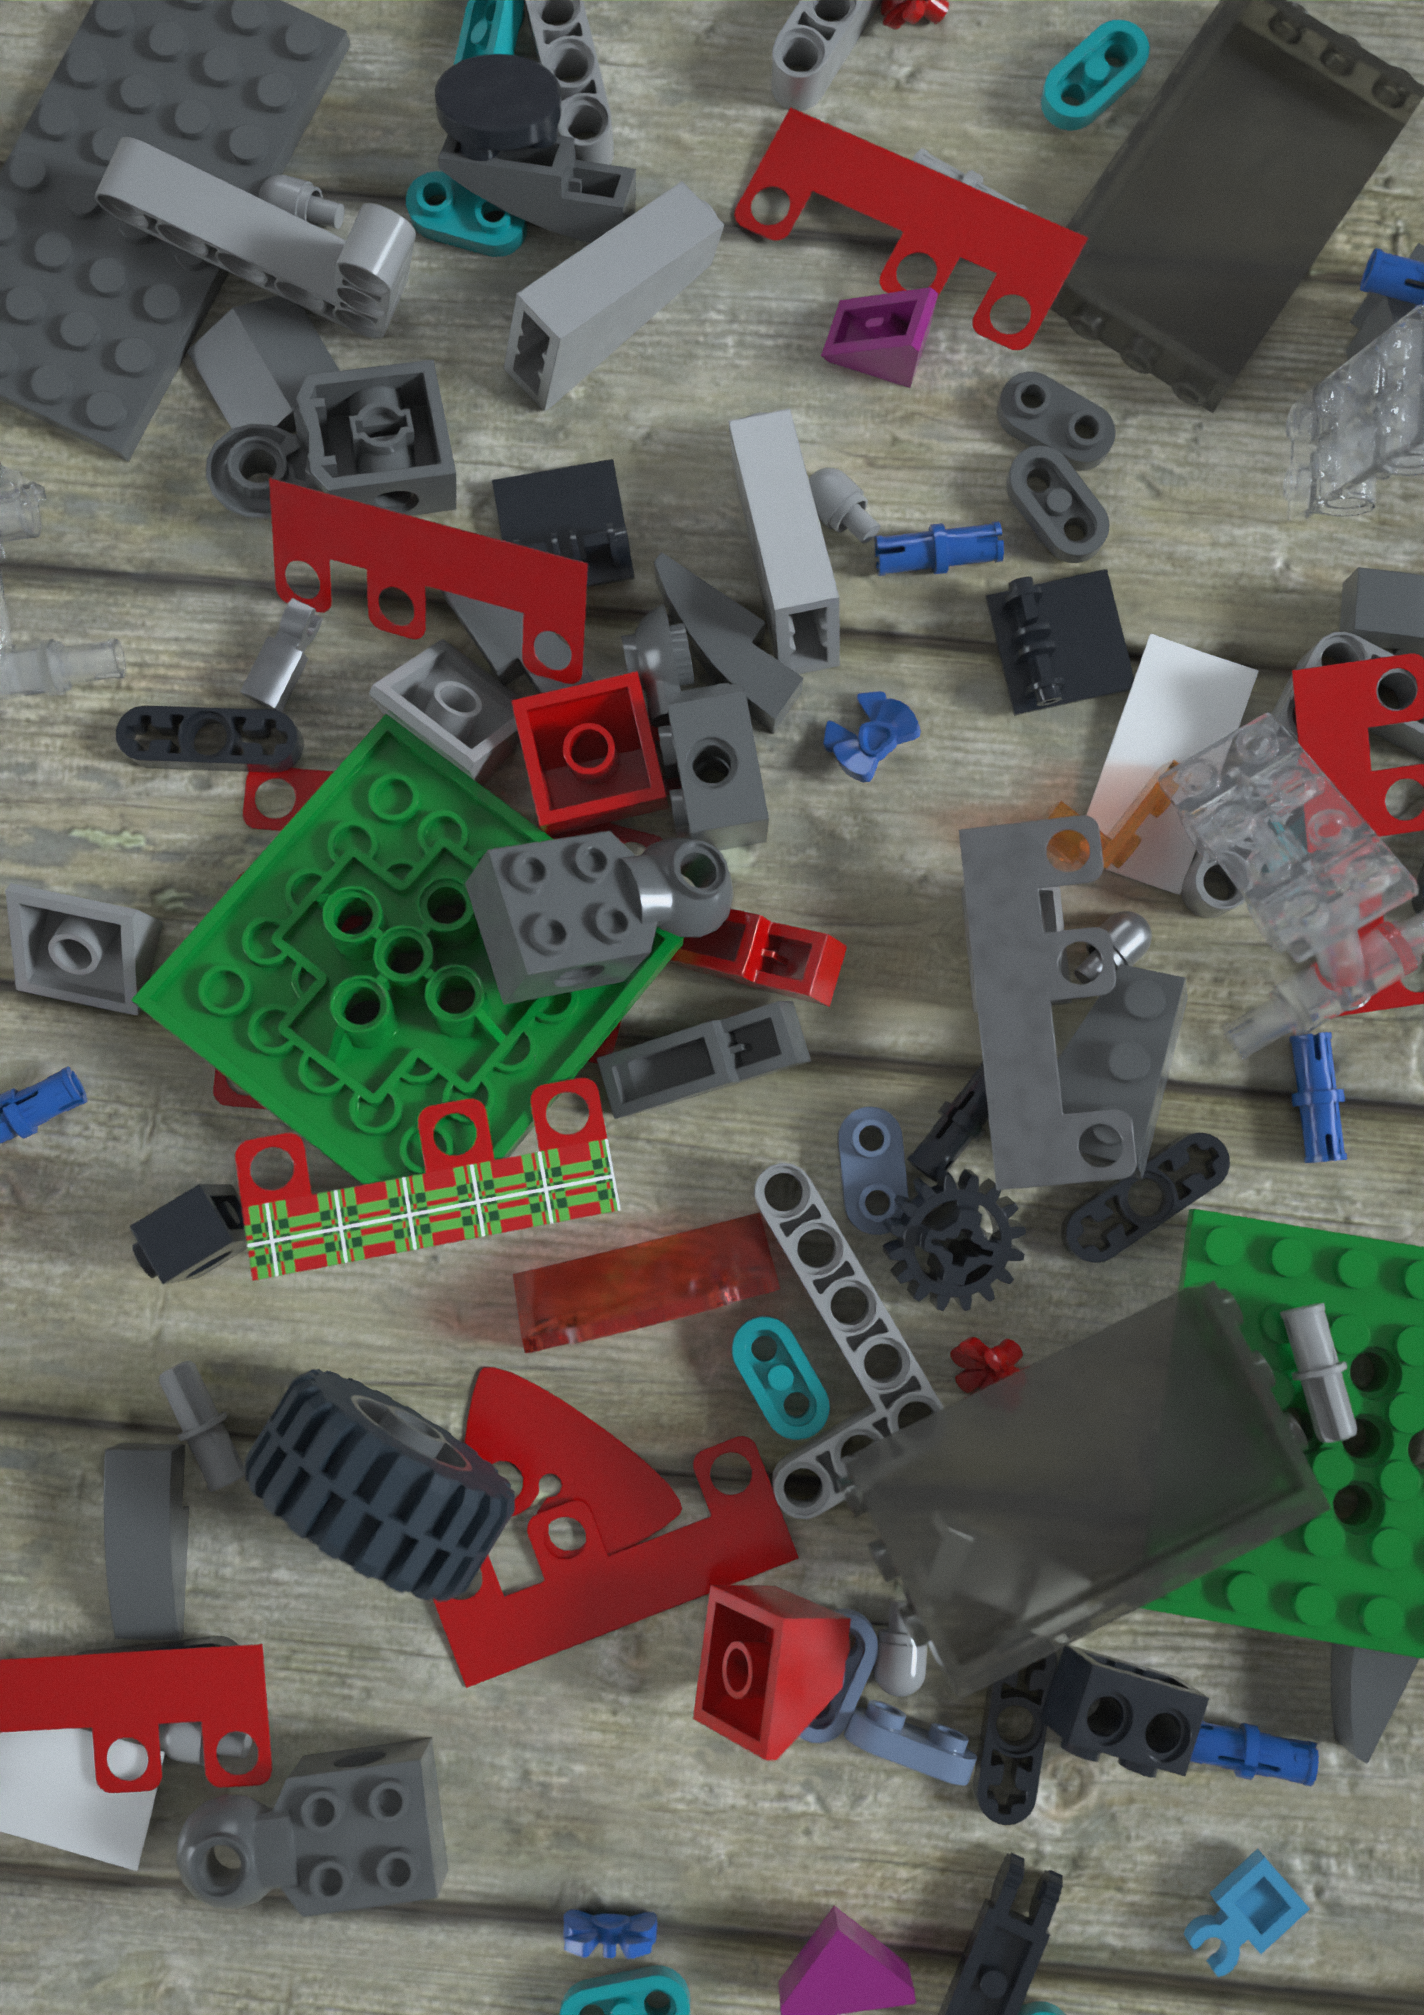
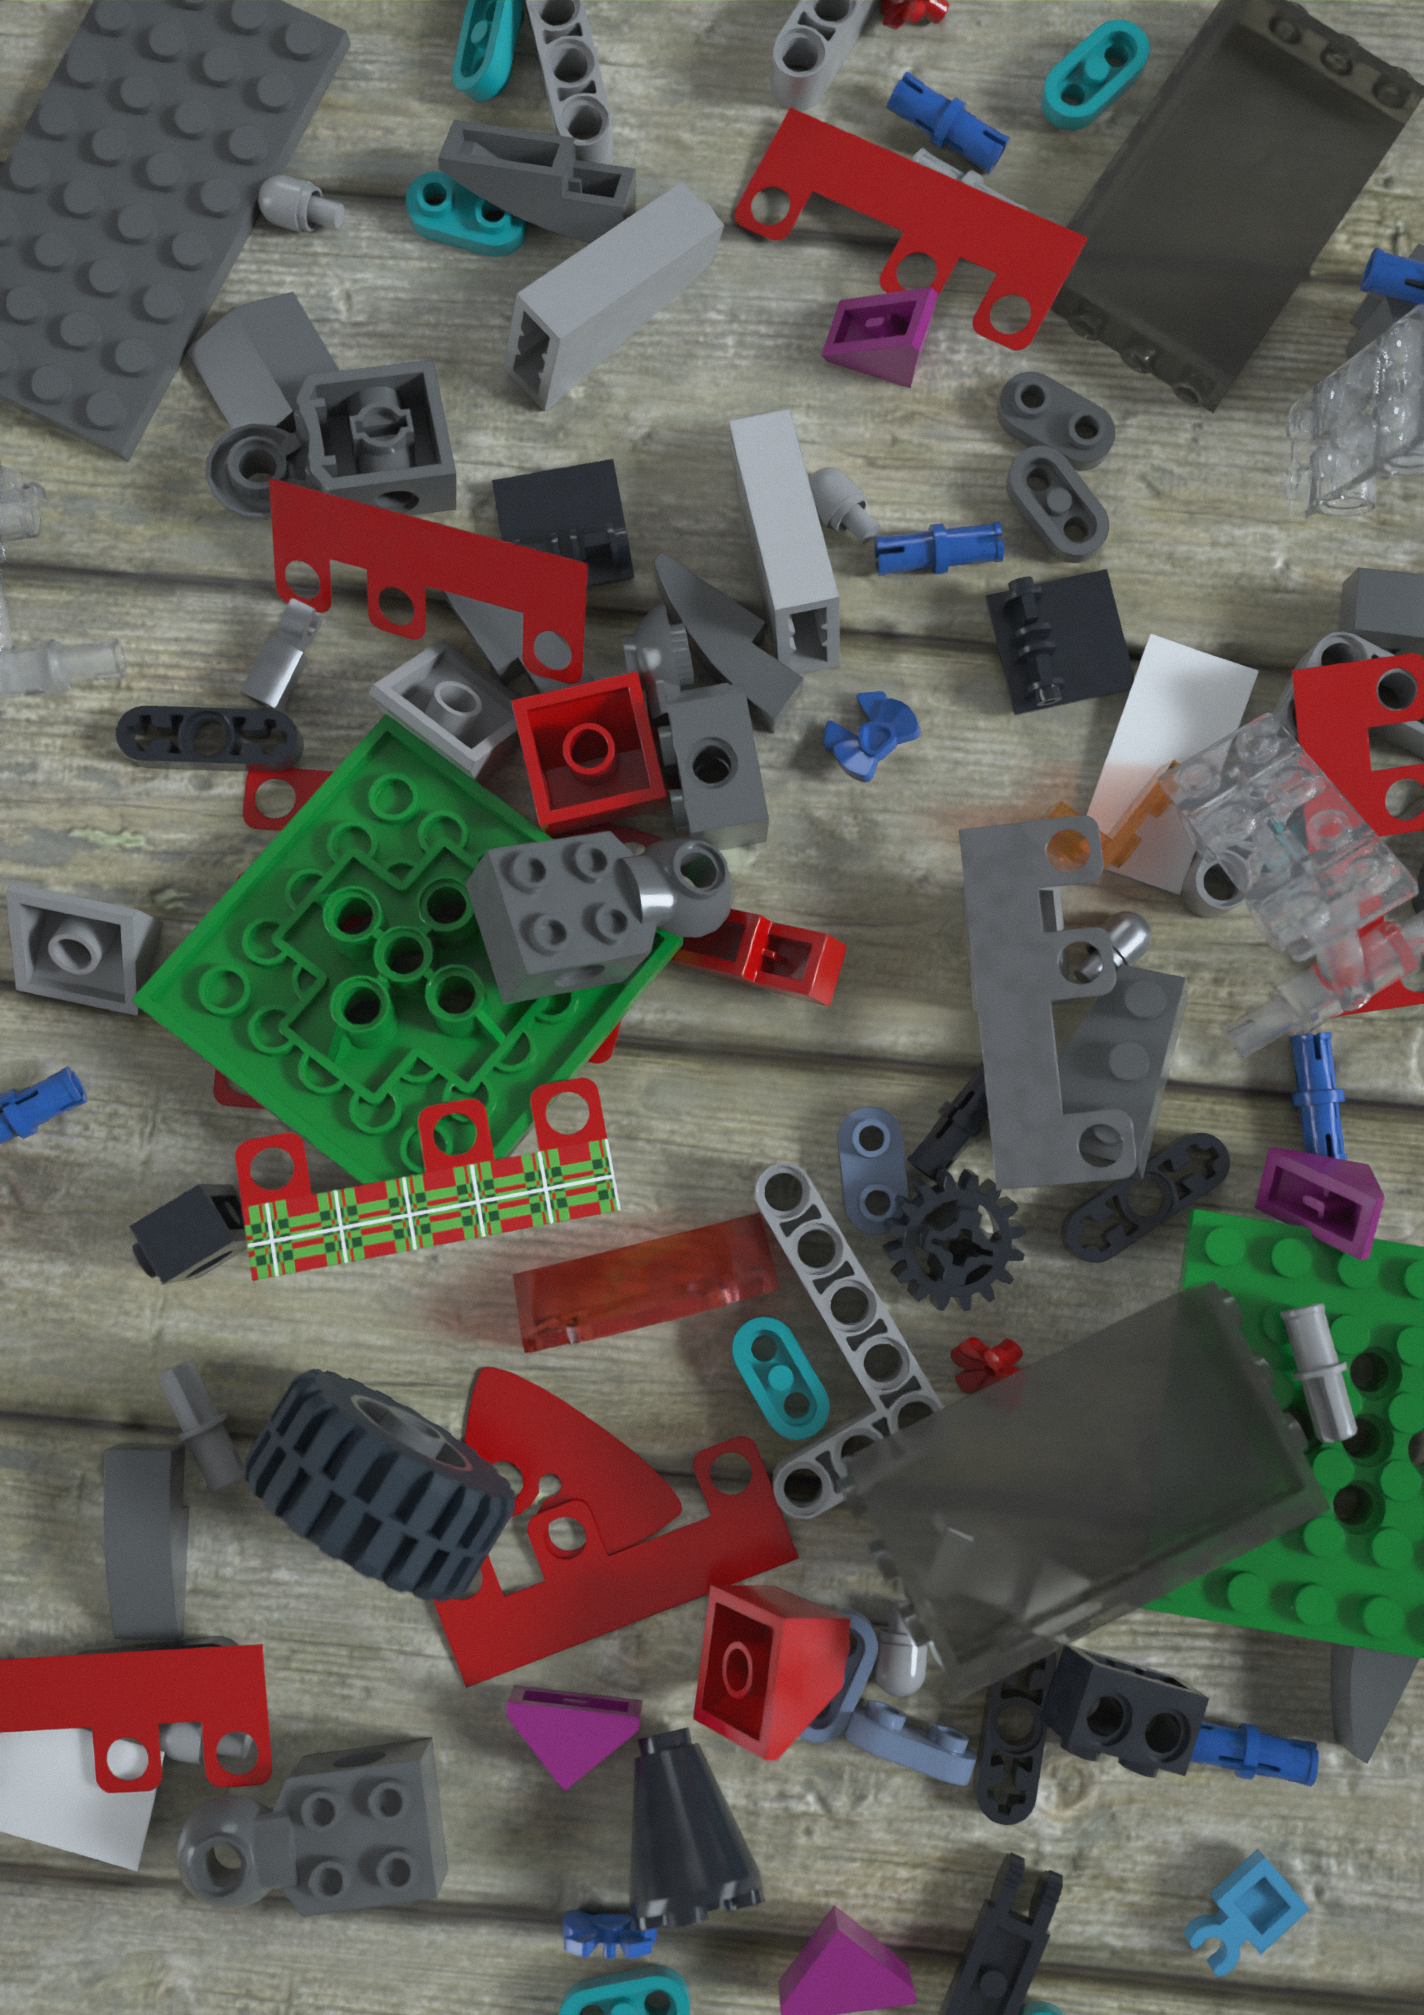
light grey beam [94,137,416,339] -> none
black tile [435,54,562,161] -> none
dark grey slope [597,1001,811,1119] -> none
none -> magenta slope [506,1685,643,1792]
none -> black cone [629,1727,765,1931]
none -> blue pin [886,71,1010,175]
none -> magenta slope [1254,1147,1385,1261]

